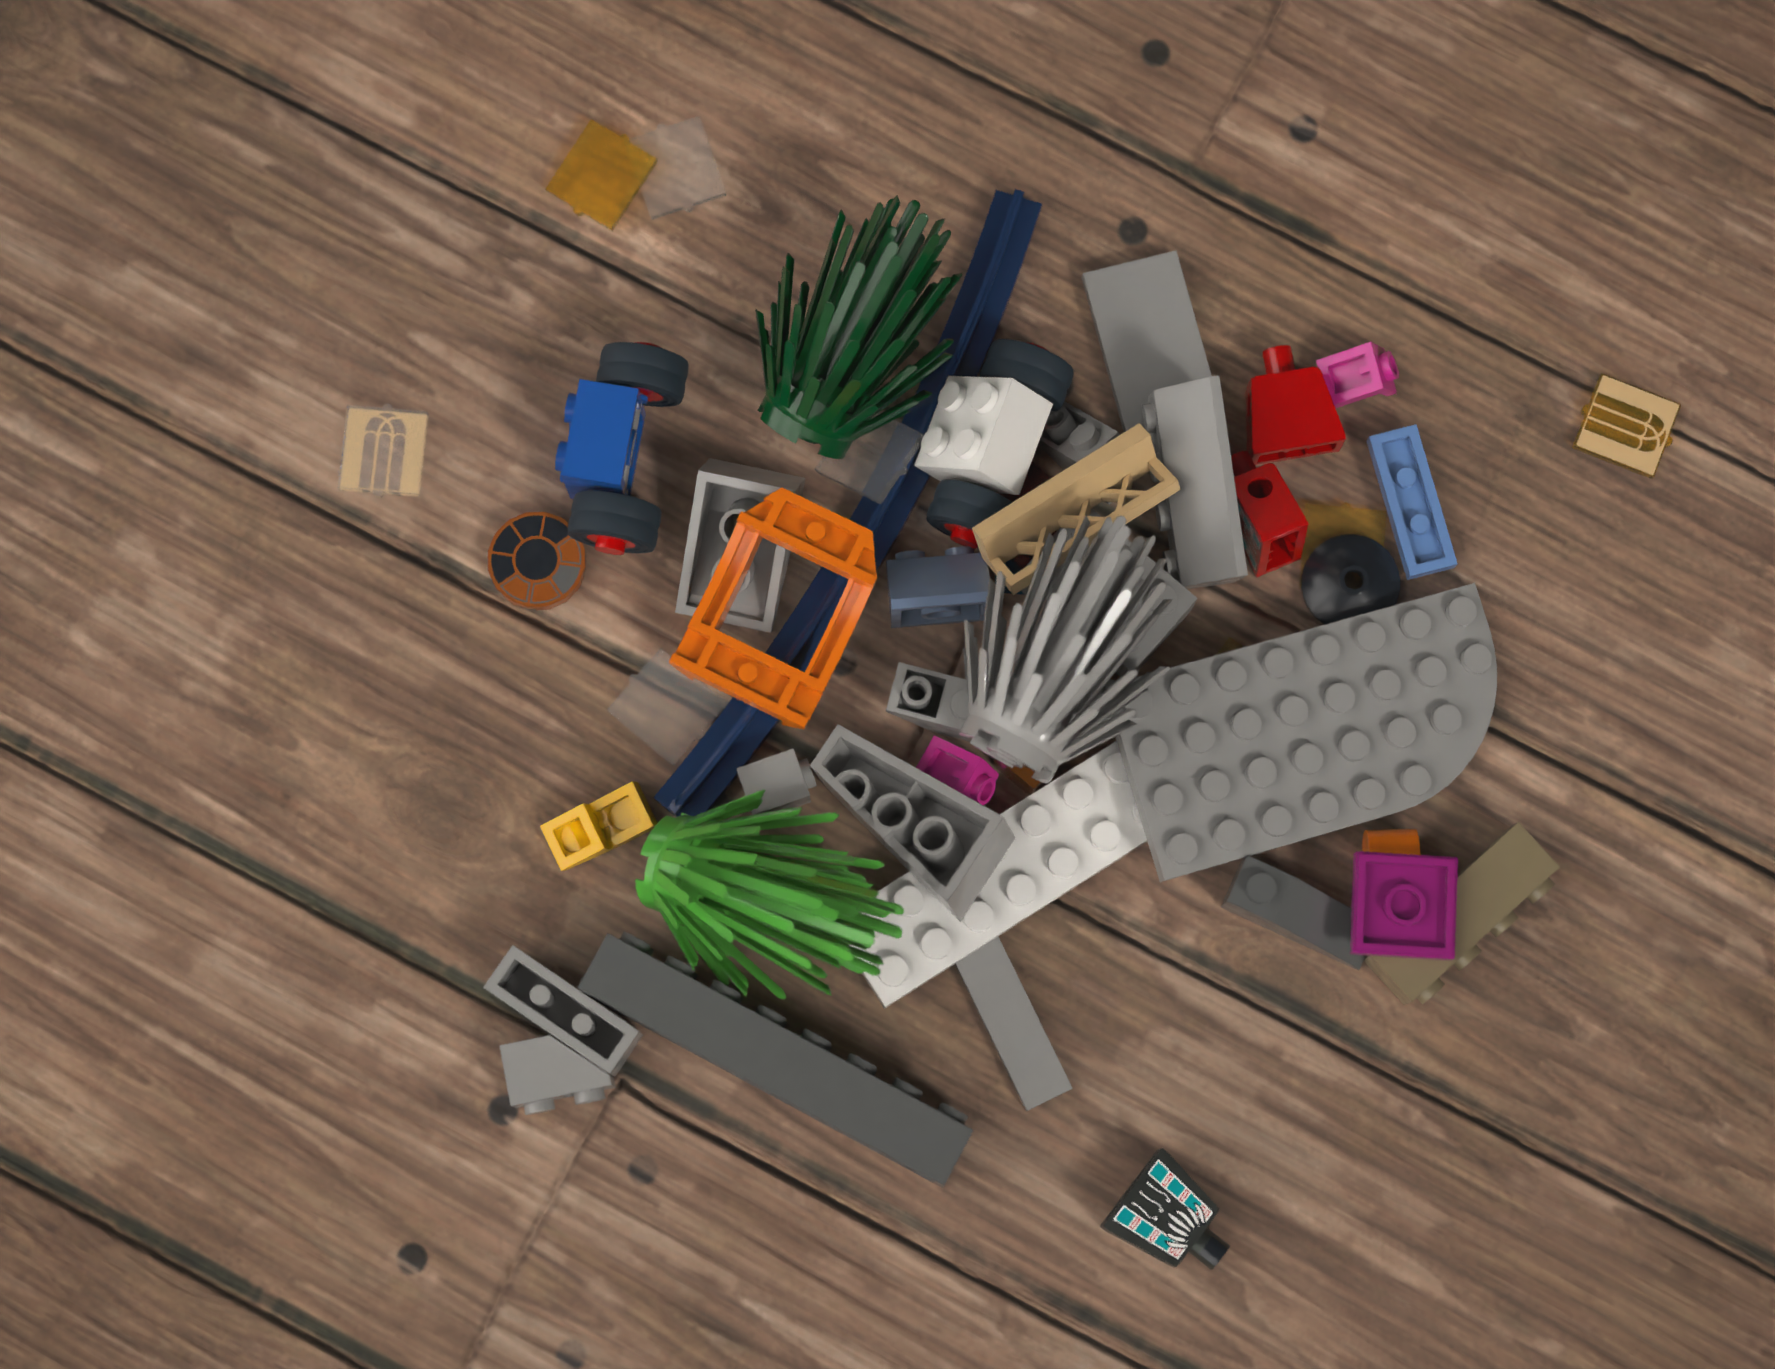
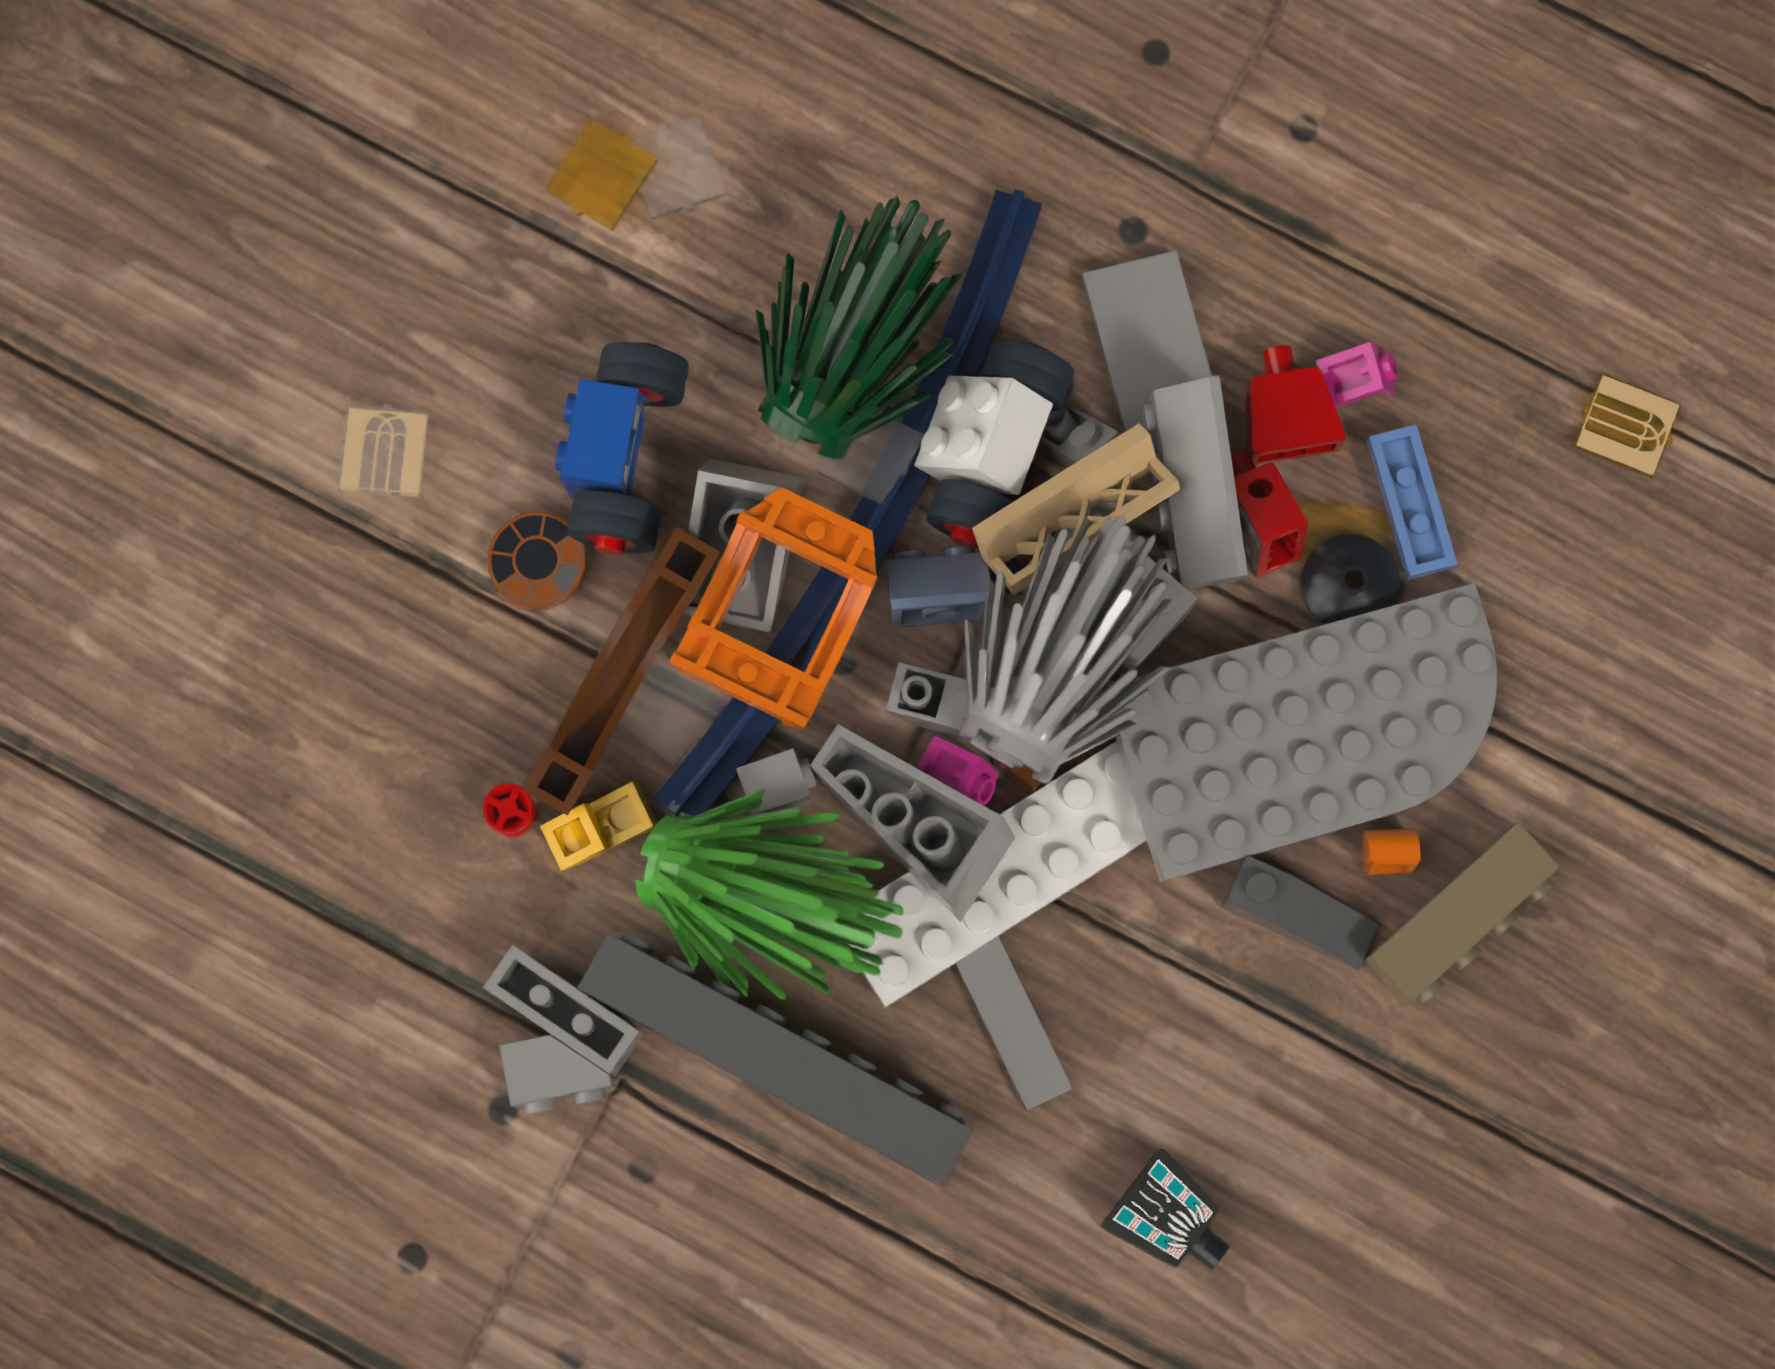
magenta tile [1350,851,1458,961] -> none
none -> red wheel [482,783,537,838]
none -> reddish brown arch [522,525,720,816]

